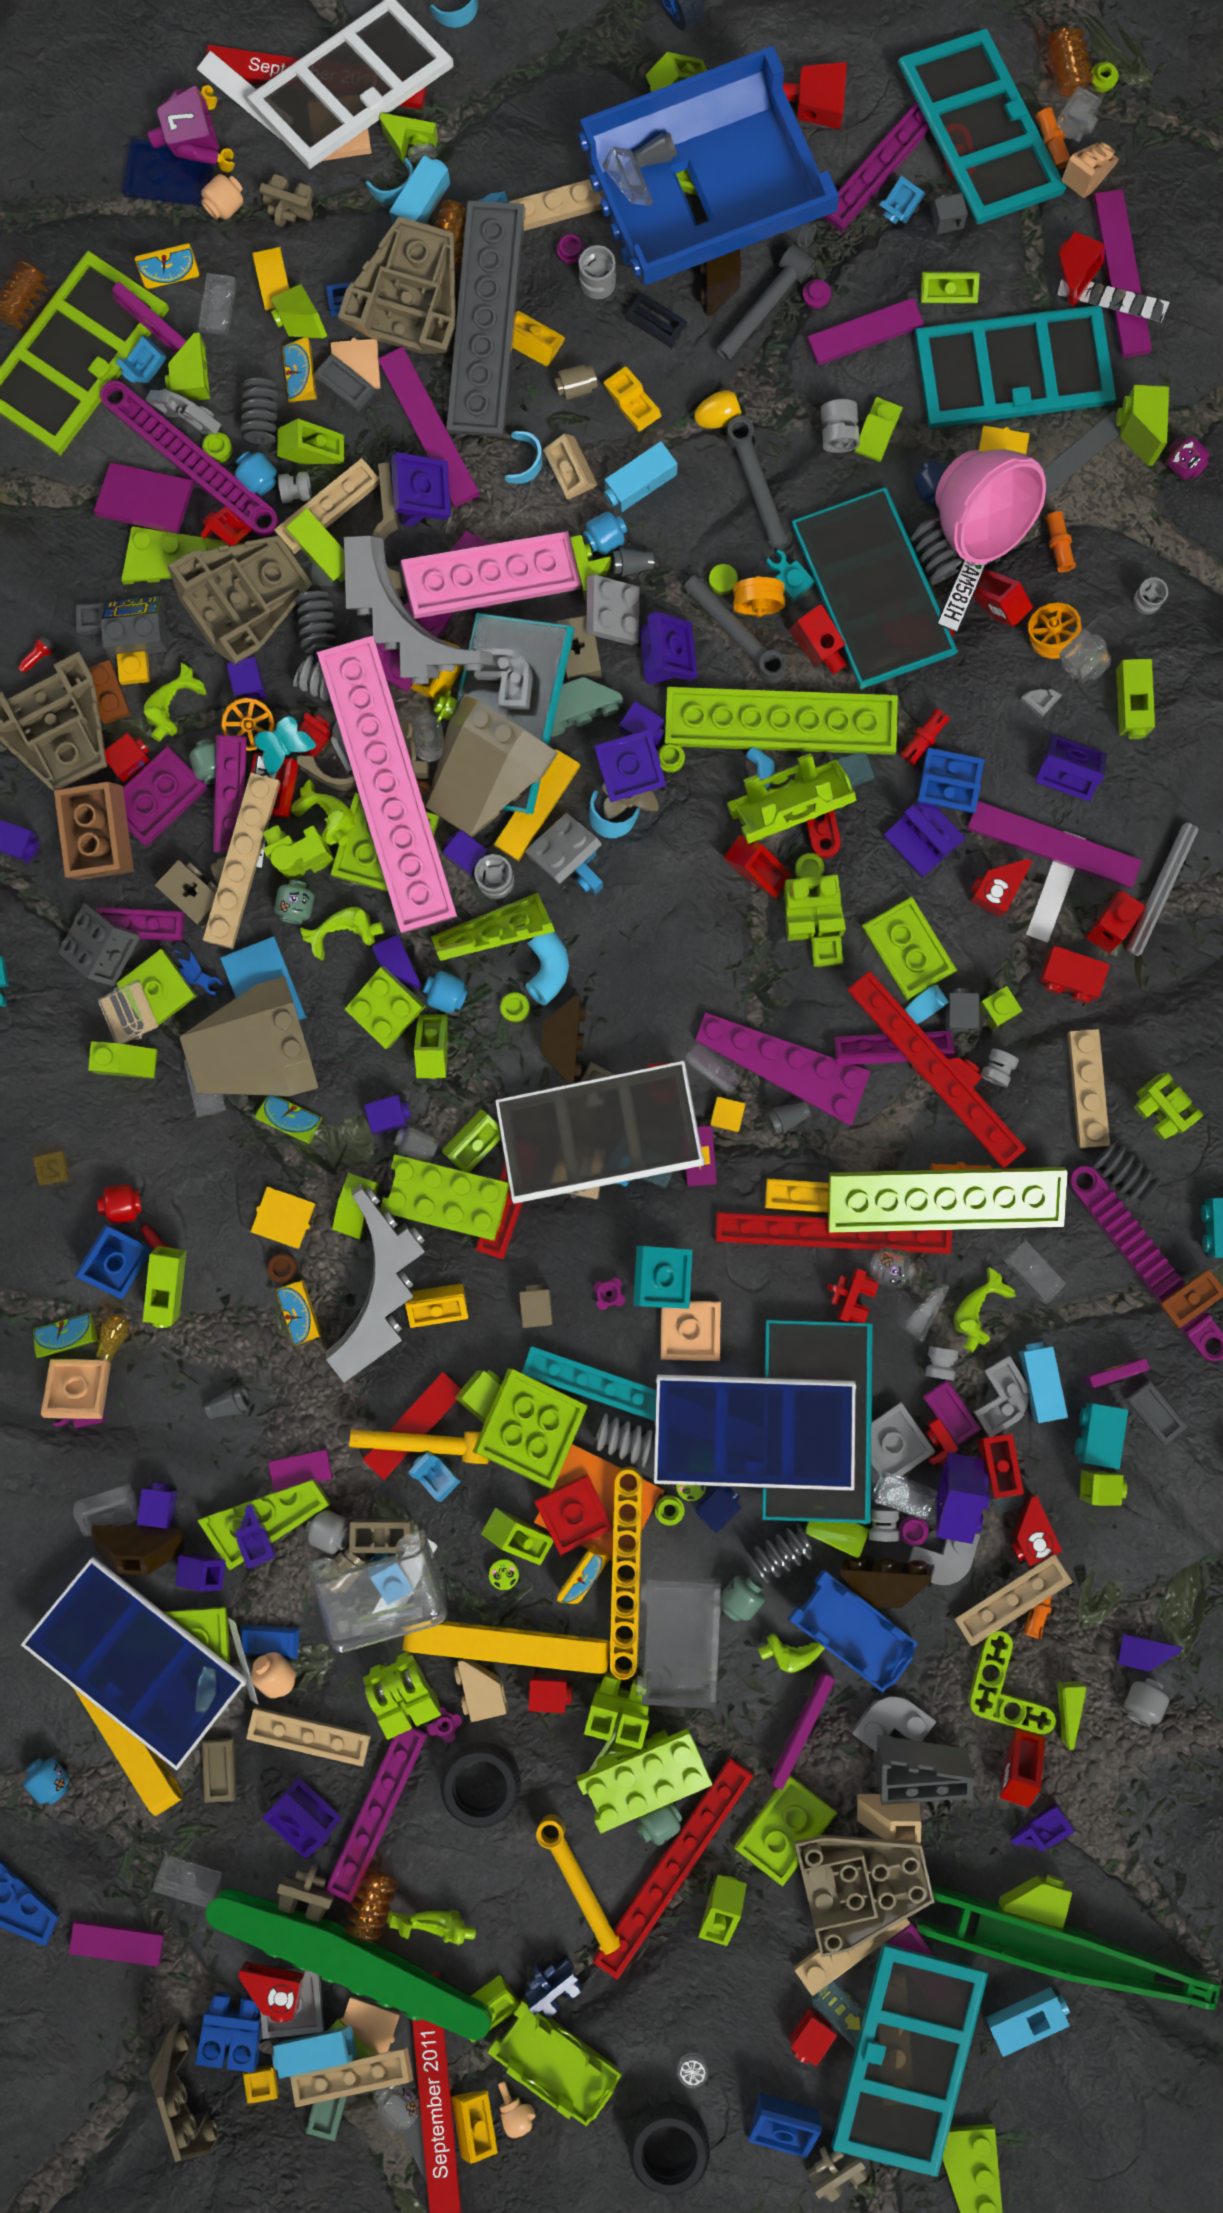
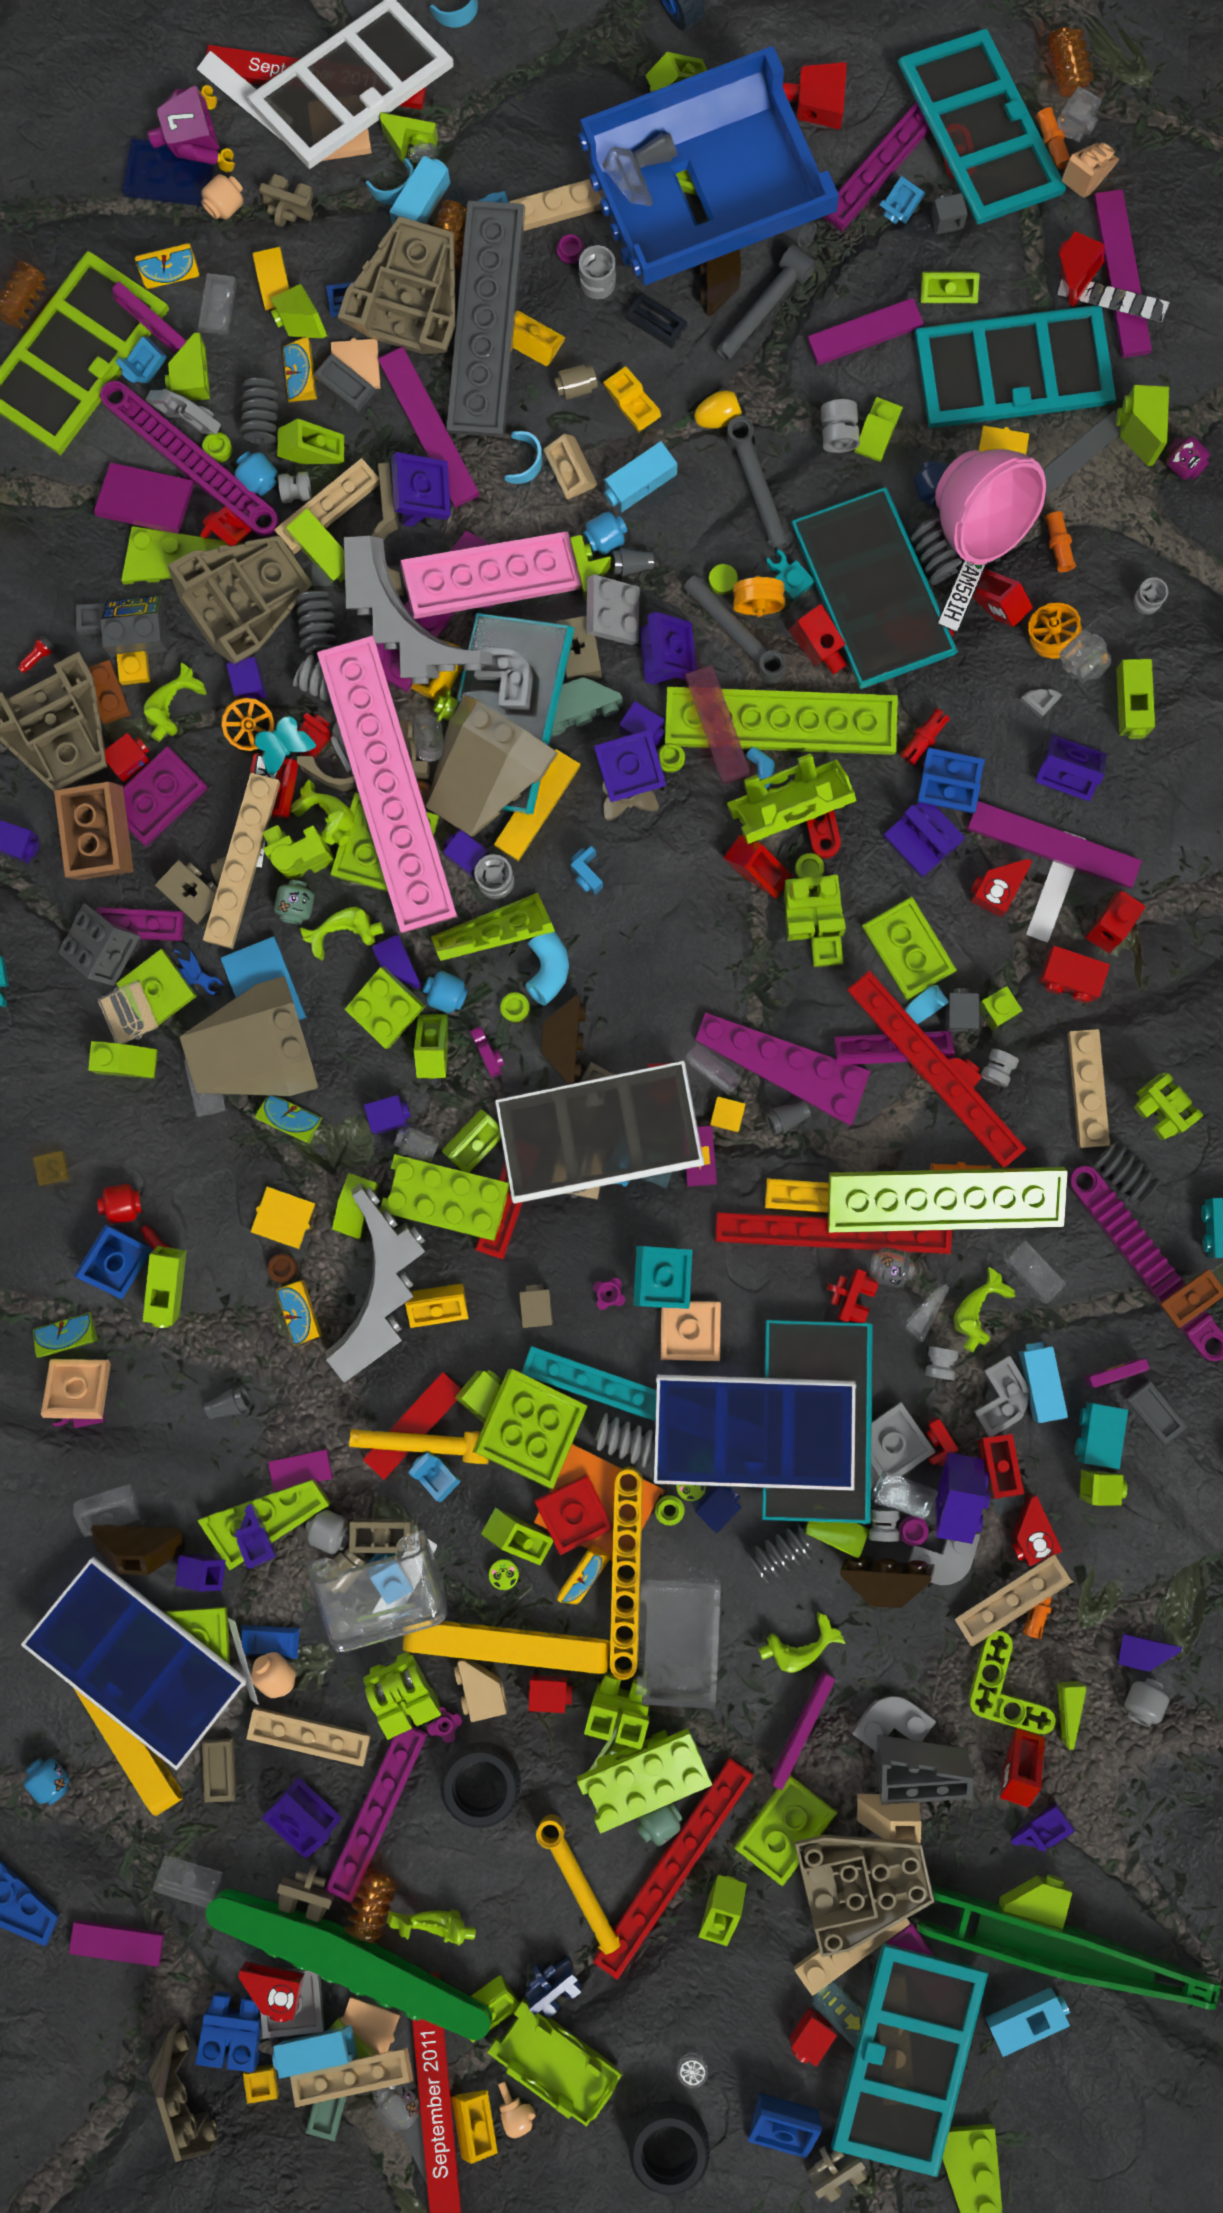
clear yellow cone [96,1315,130,1361] -> none
dark purple brick [137,1482,178,1528] -> none
sand green head [189,739,216,784] -> none
clear light blue tile [195,1667,216,1713] -> none
magenta tile [213,735,247,853] -> none
light grey plate [524,812,602,884] -> none
medium azure helmet [588,790,641,838] -> none
sand green head [721,1576,765,1621] -> none
blue piece [787,1569,918,1692] -> none
magenta plate [803,279,831,309] -> none
clear light blue tile [838,752,875,787] -> none
magenta tile [923,1380,981,1446] -> none
lime plate [1090,62,1119,92] -> none
light grey axle [1126,823,1198,956] -> none
none -> magenta plate [470,1026,505,1079]
none -> clear pink plate [685,665,750,785]

